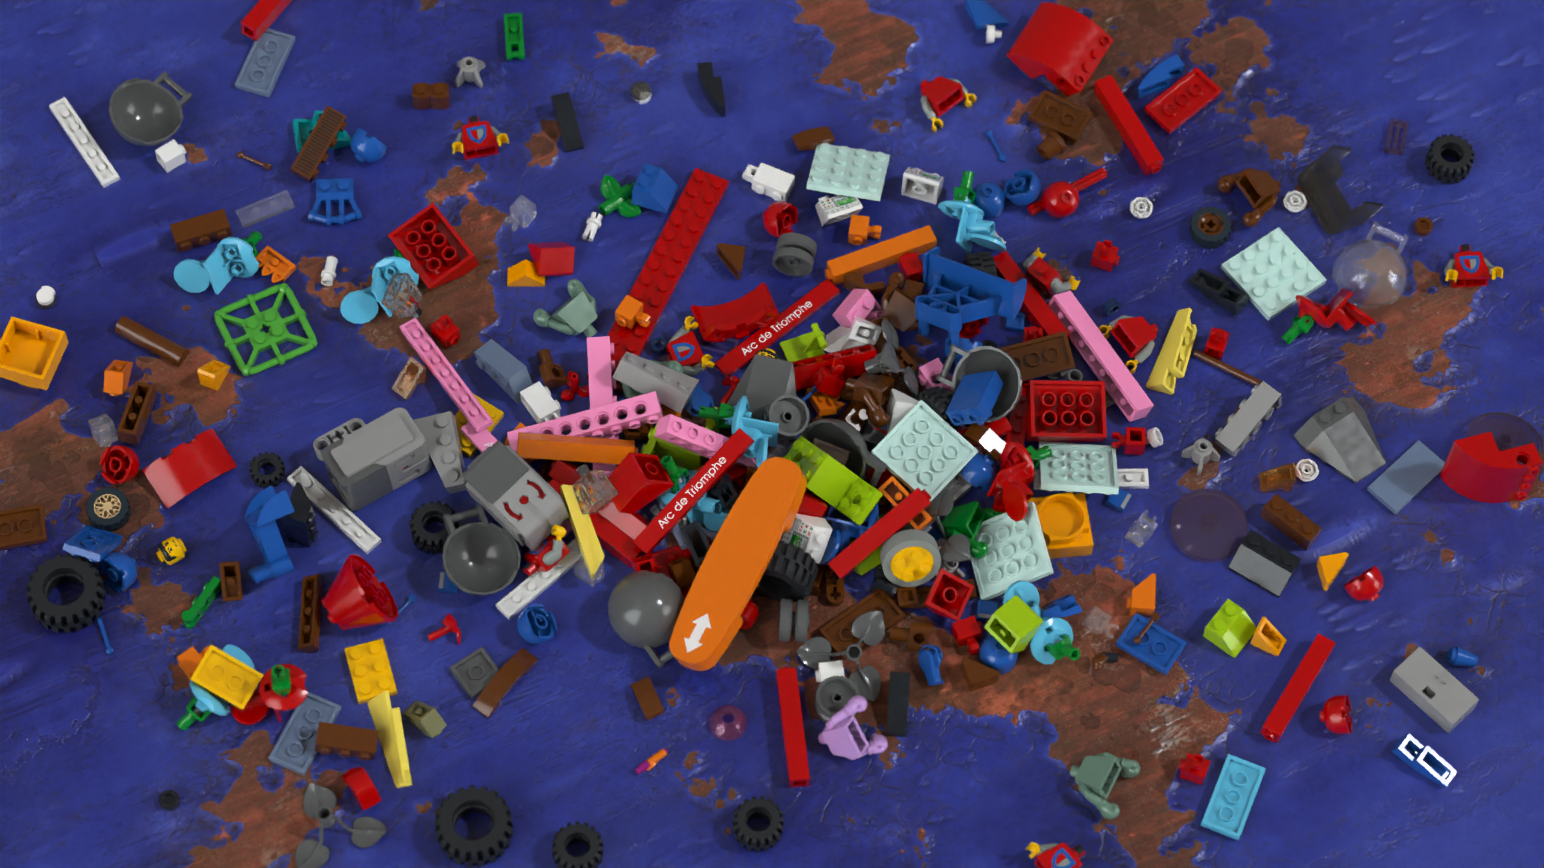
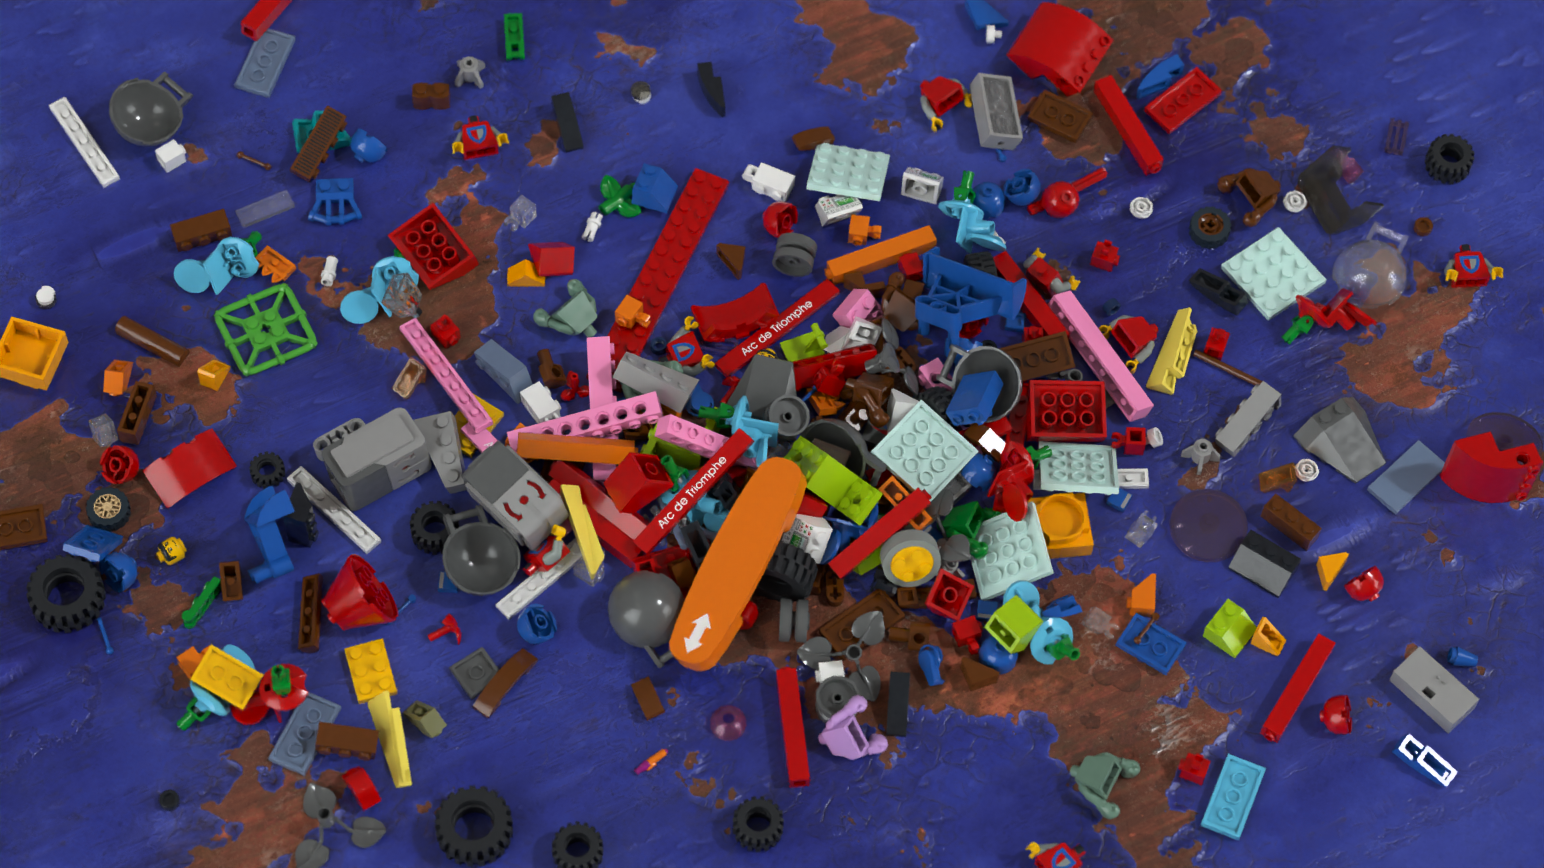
clear torso [573,464,618,514] -> none
reddish brown piece [1036,131,1067,161] -> none
reddish brown arm [1092,652,1118,670] -> none
none -> brick [969,73,1023,150]
none -> clear pink plate [1333,151,1364,184]

